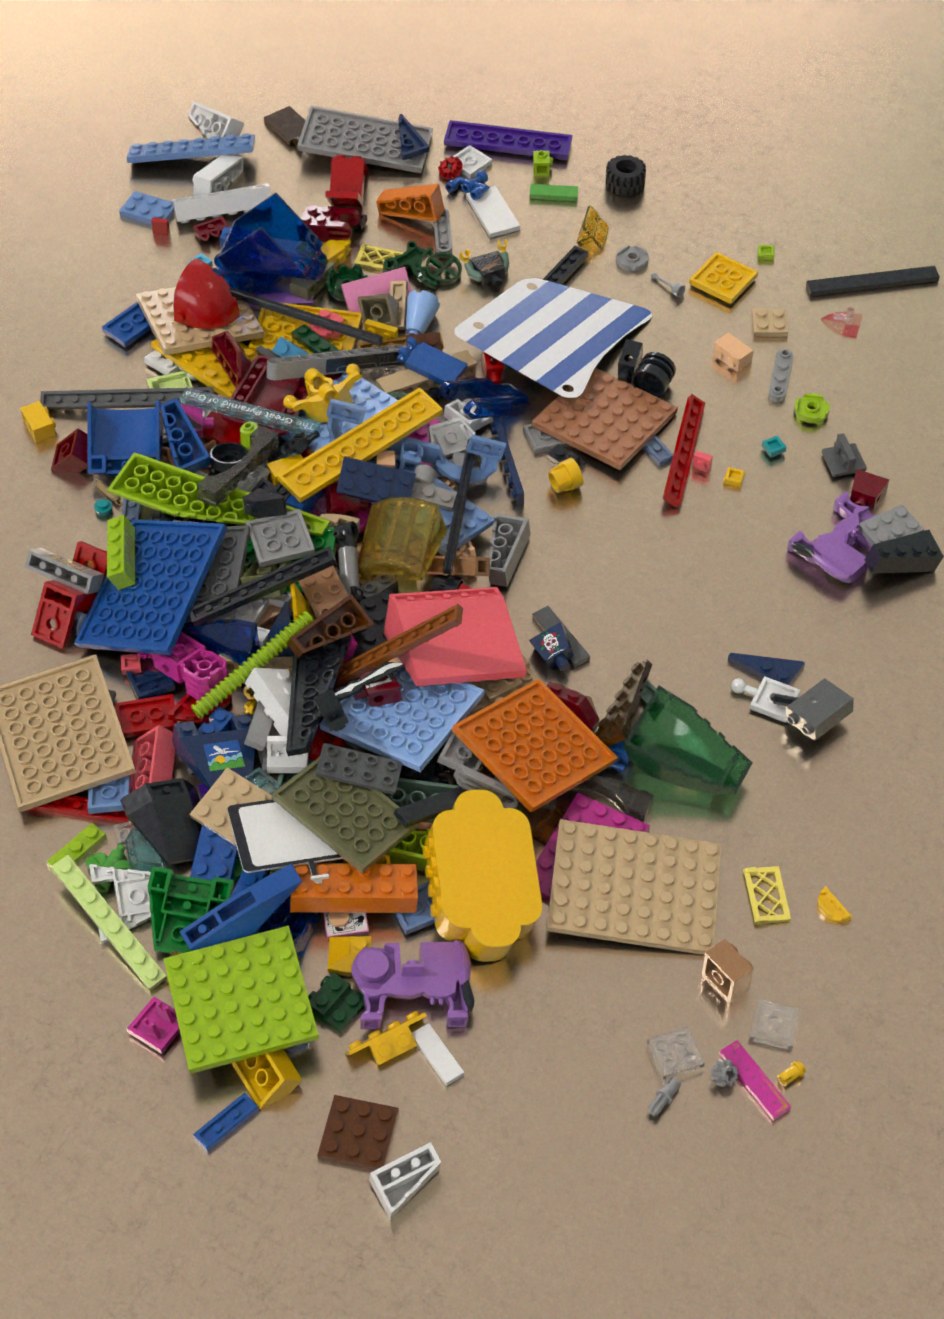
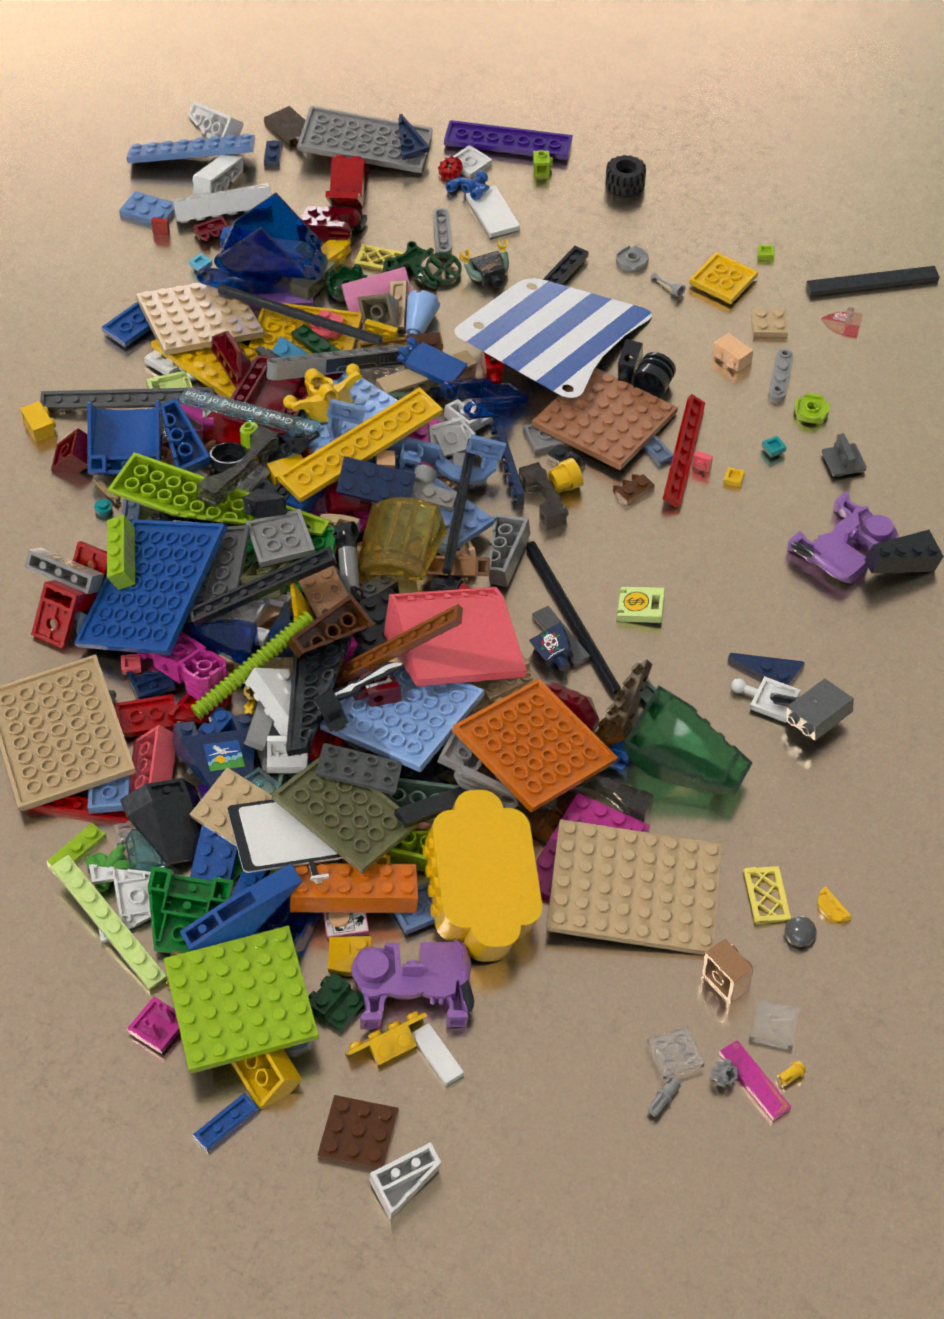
red brick [173,258,240,329] -> none
orange wedge [376,184,445,222] -> none
bright green tile [529,184,578,201] -> none
clear yellow bracket [576,205,609,249] -> none
dark red torso [850,469,890,509] -> none
light grey plate [859,504,924,546] -> none
none -> dark blue plate [264,140,283,166]
none -> clear smoke arch [519,462,569,530]
none -> black axle [526,541,621,695]
none -> reddish brown plate [613,474,655,506]
none -> yellowish green container [617,587,665,623]
none -> dark grey hair [784,916,817,947]

